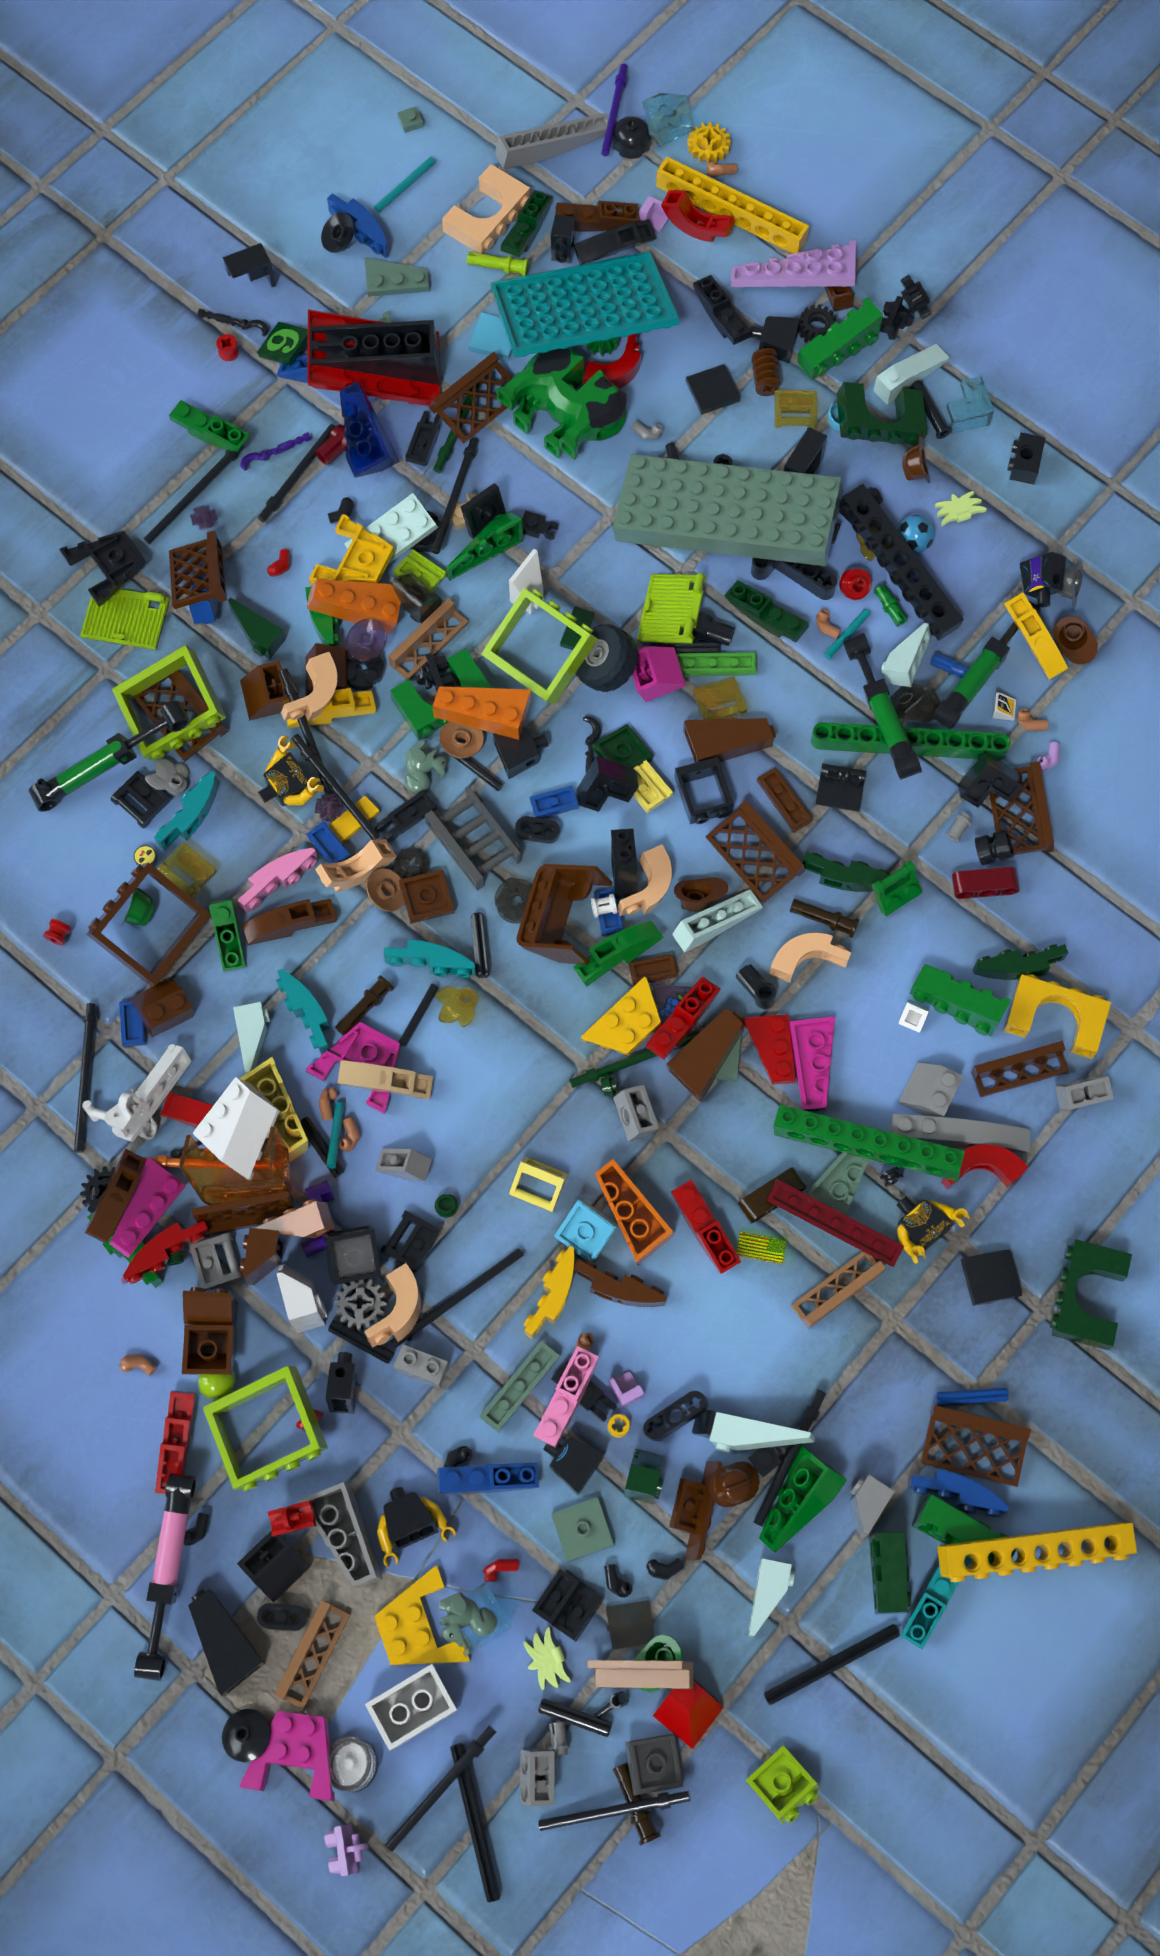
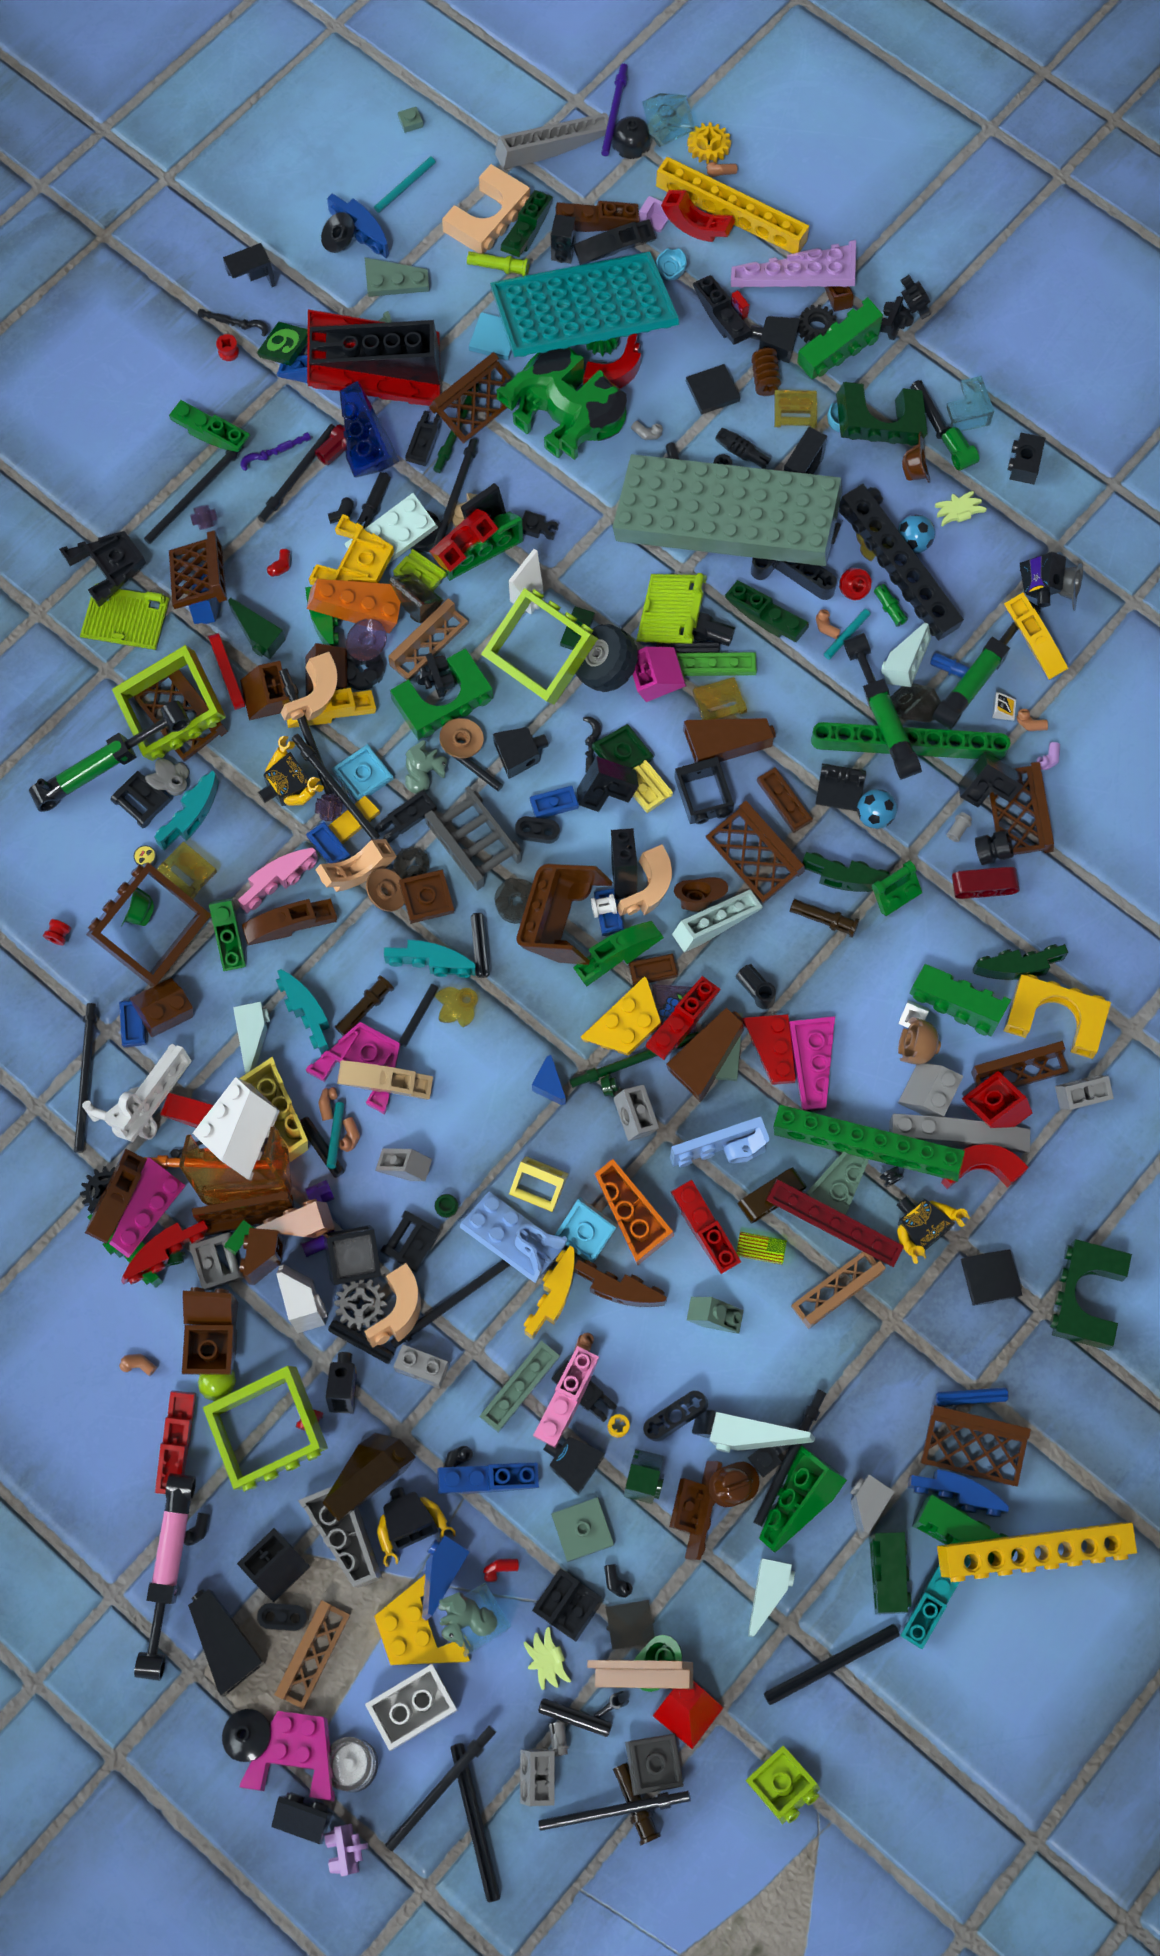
red hips [267,1501,317,1537] -> none
orange wedge [433,686,532,740] -> none
lavender panel [609,1372,644,1409] -> none
black arm [646,1558,685,1580] -> none
light nougat arch [769,933,851,983] -> none
light aqua slope [874,344,950,405] -> none
reddish brown piece [1053,616,1098,664] -> none
none -> red beam [208,633,245,710]
none -> green piece [224,1220,254,1255]
none -> black slope [271,1792,333,1845]
none -> dark brown wedge [322,1433,416,1522]
none -> medium azure tile [331,744,394,802]
none -> black axle [356,472,391,529]
none -> blue slope [422,1535,470,1620]
none -> red arch [429,509,498,572]
none -> light blue plate [460,1192,567,1283]
none -> blue slope [532,1055,566,1105]
none -> medium azure hair [655,248,687,280]
none -> light blue plate [670,1116,769,1167]
none -> sand green slope [687,1297,743,1334]
none -> black hinge [715,428,771,469]
none -> red tile [731,290,749,320]
none -> dark azure piece [857,789,897,829]
none -> medium nougat cylinder [898,1017,941,1065]
none -> green piece [942,427,979,471]
none -> red slope [962,1071,1033,1128]

